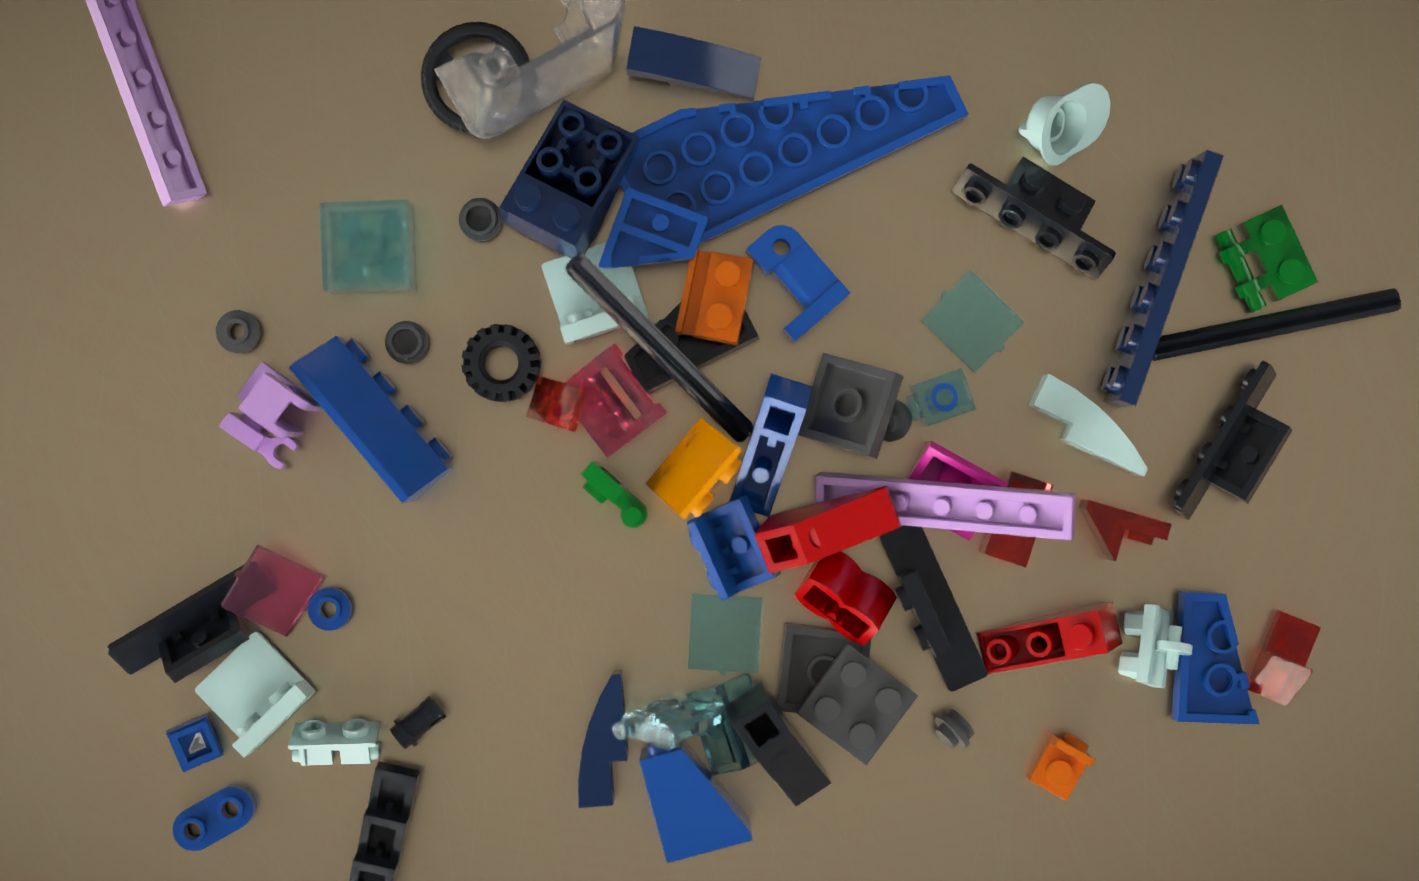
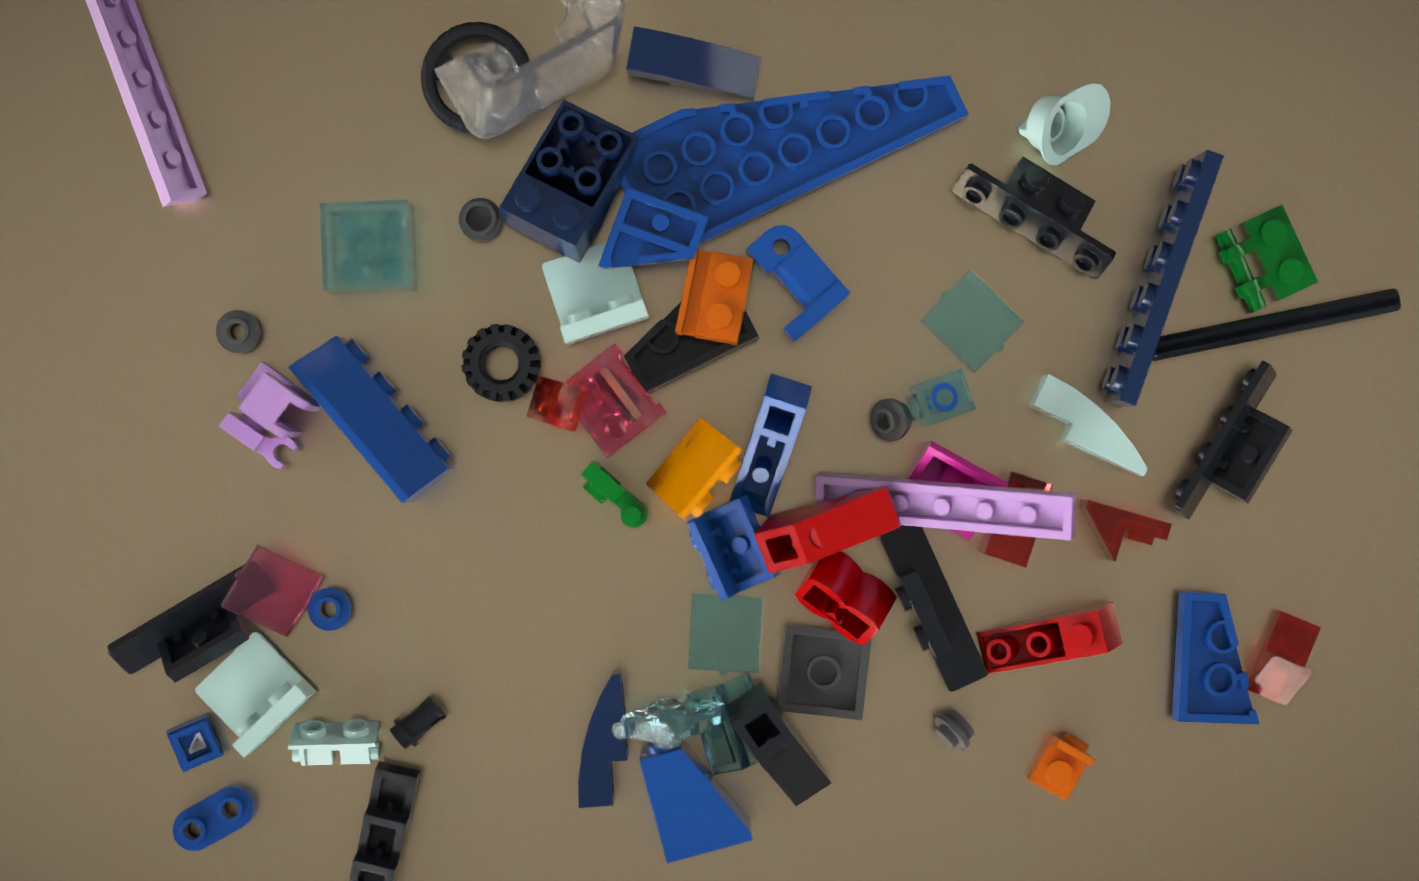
dark grey plate [385,321,429,364] -> none
black axle [565,253,753,442] -> none
dark grey plate [796,642,918,766] -> none
dark grey plate [798,353,904,459] -> none
light aqua hips [1118,604,1193,688] -> none

